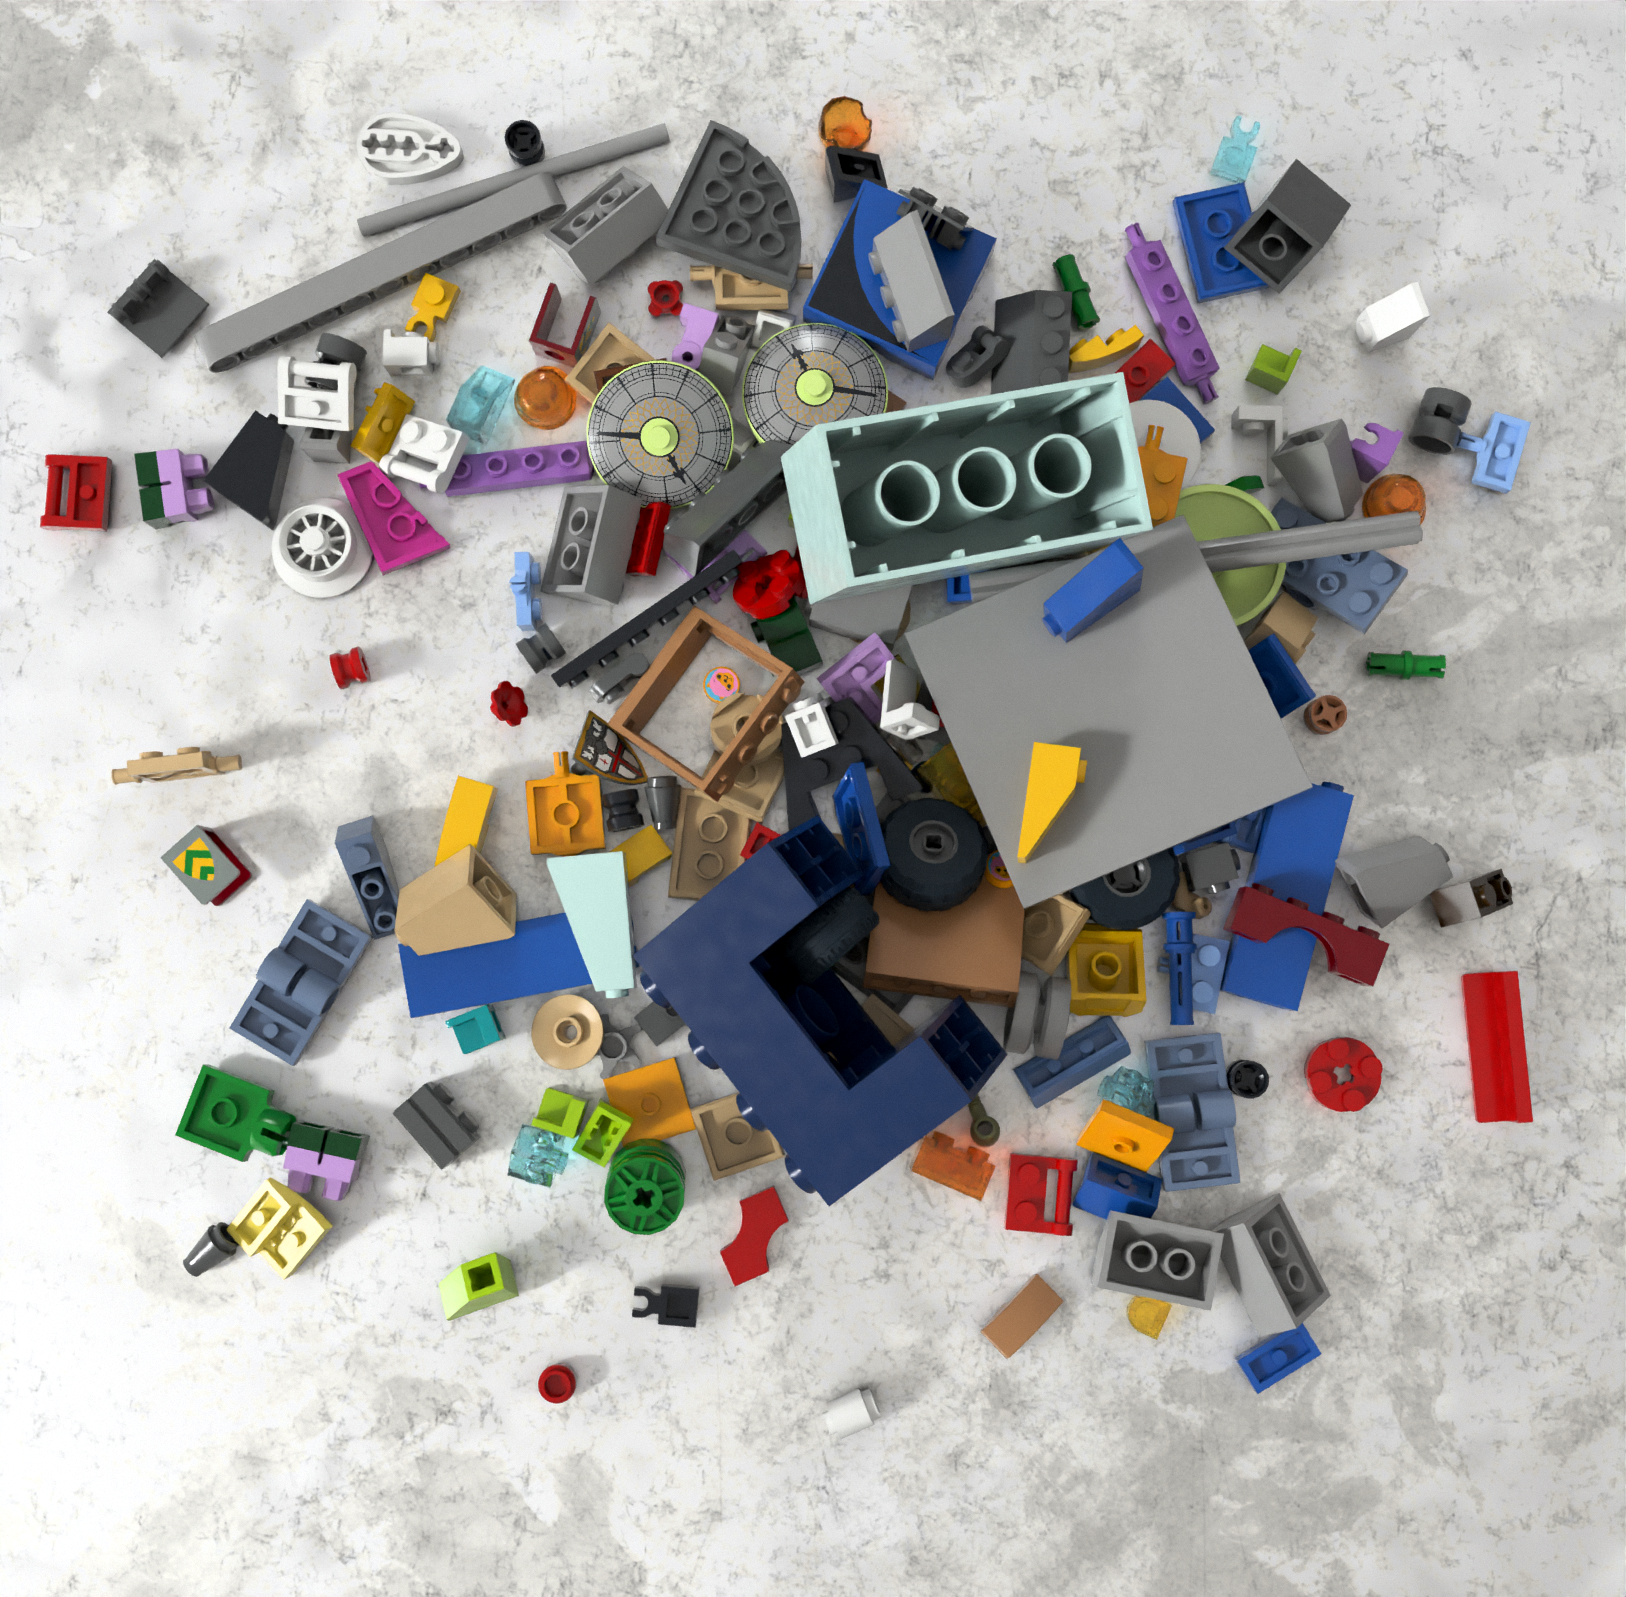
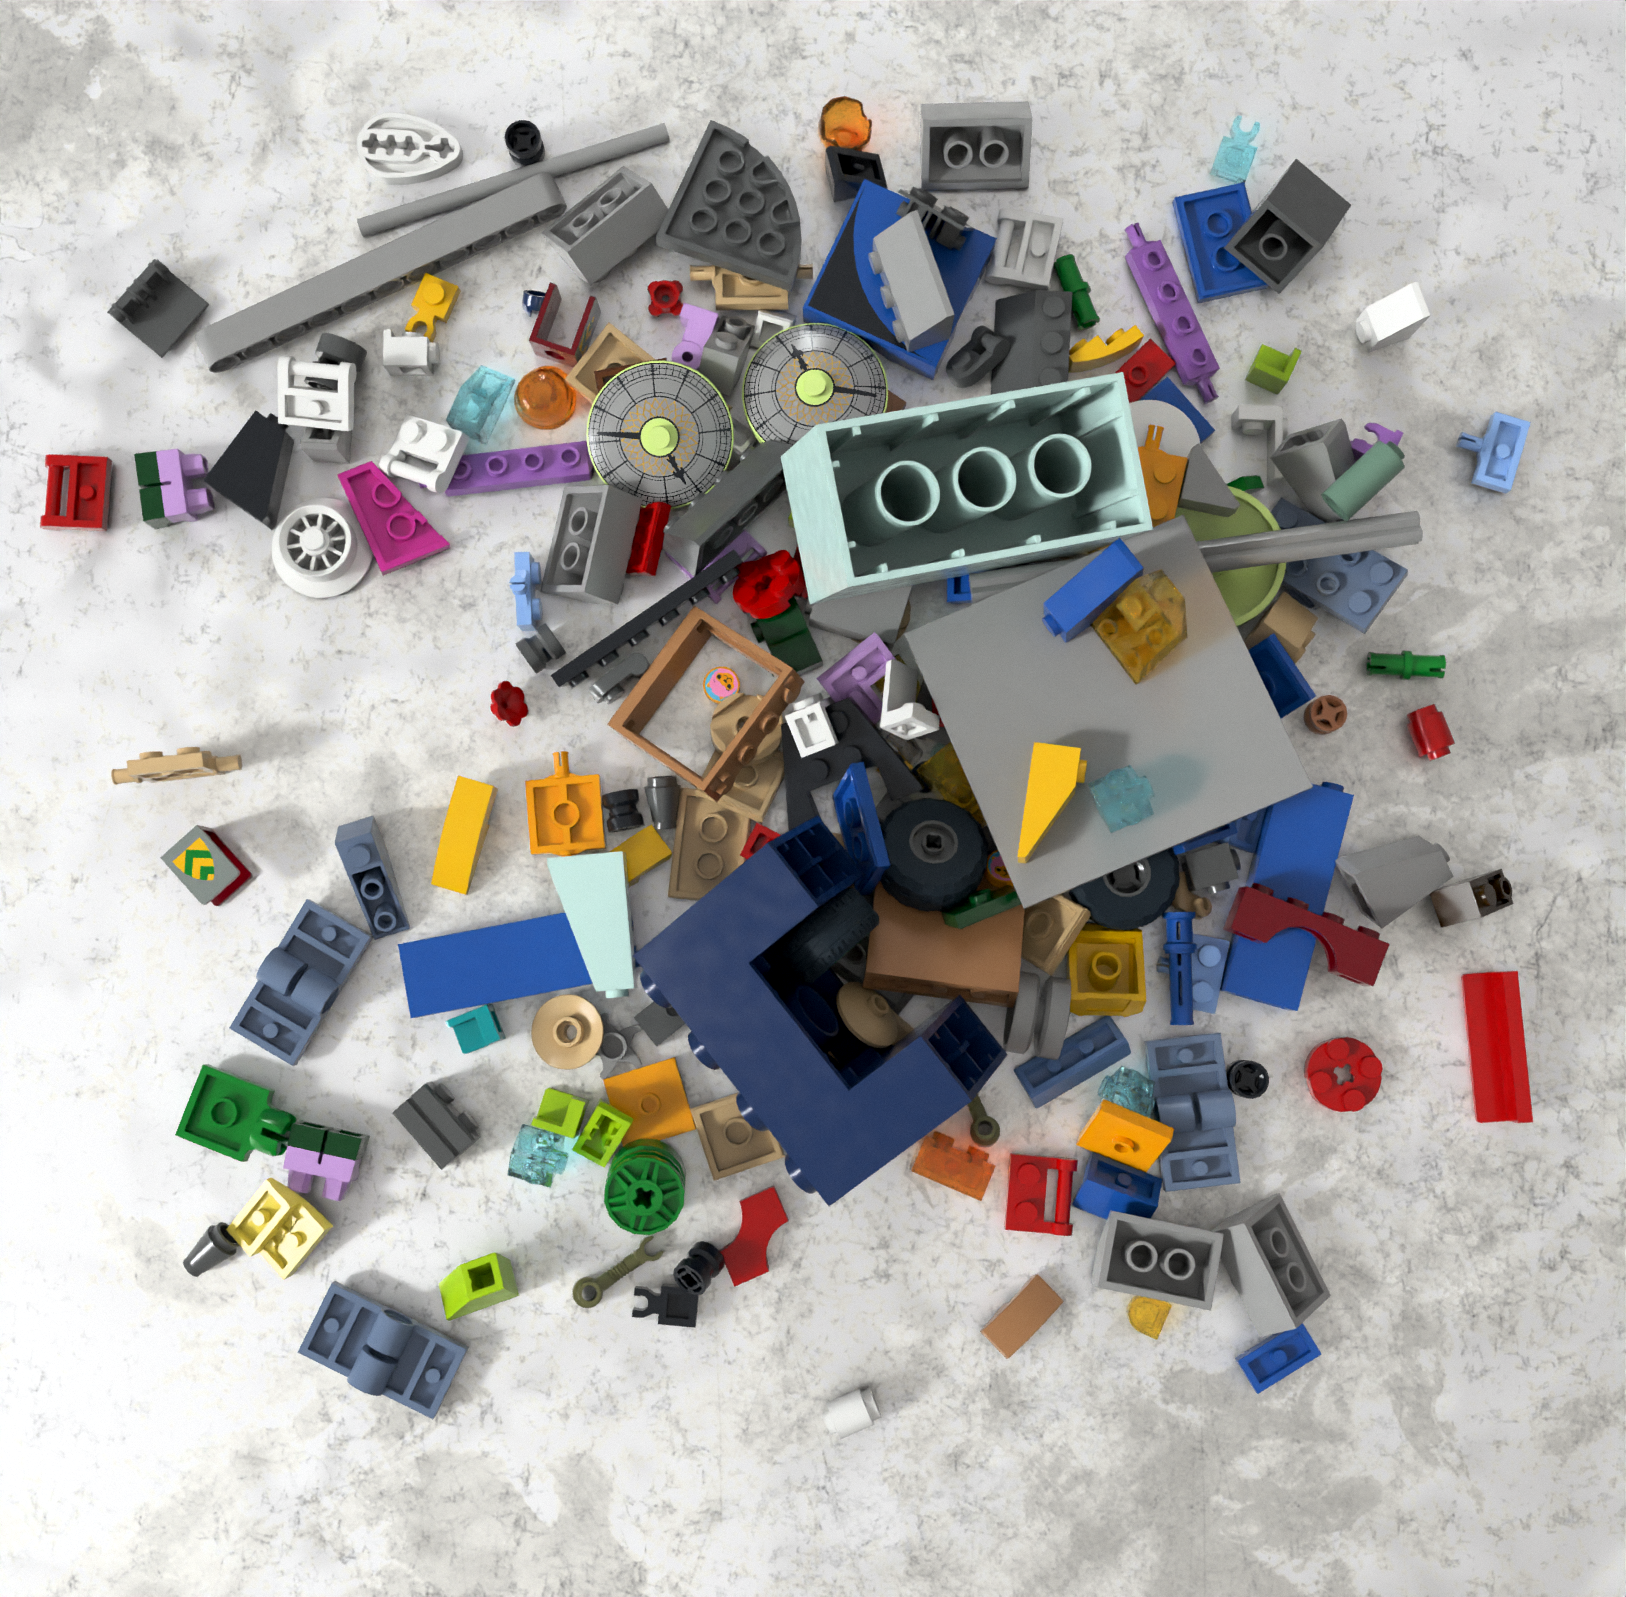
red wheel [329,646,371,690] -> none
yellow plate [350,382,415,464] -> none
tan slope [394,844,517,956] -> none
red plate [538,1364,576,1404] -> none
shield [571,710,648,785] -> none
clear orange helmet [1362,473,1426,525] -> none
dark grey wheel [1408,387,1472,455] -> none
none -> sand blue plate [297,1281,469,1419]
none -> dark blue hinge [522,290,546,317]
none -> olive brick [572,1236,664,1308]
none -> black wheel [673,1241,725,1296]
none -> tan dish [836,982,898,1049]
none -> light grey slope [920,101,1032,190]
none -> dark green plate [941,885,1021,929]
none -> white plate [984,208,1063,291]
none -> clear light blue brick [1088,765,1155,833]
none -> clear yellow slope [1090,569,1188,685]
none -> light grey slope [1177,443,1240,517]
none -> sand green brick [1321,441,1405,521]
none -> red brick [1407,704,1455,761]

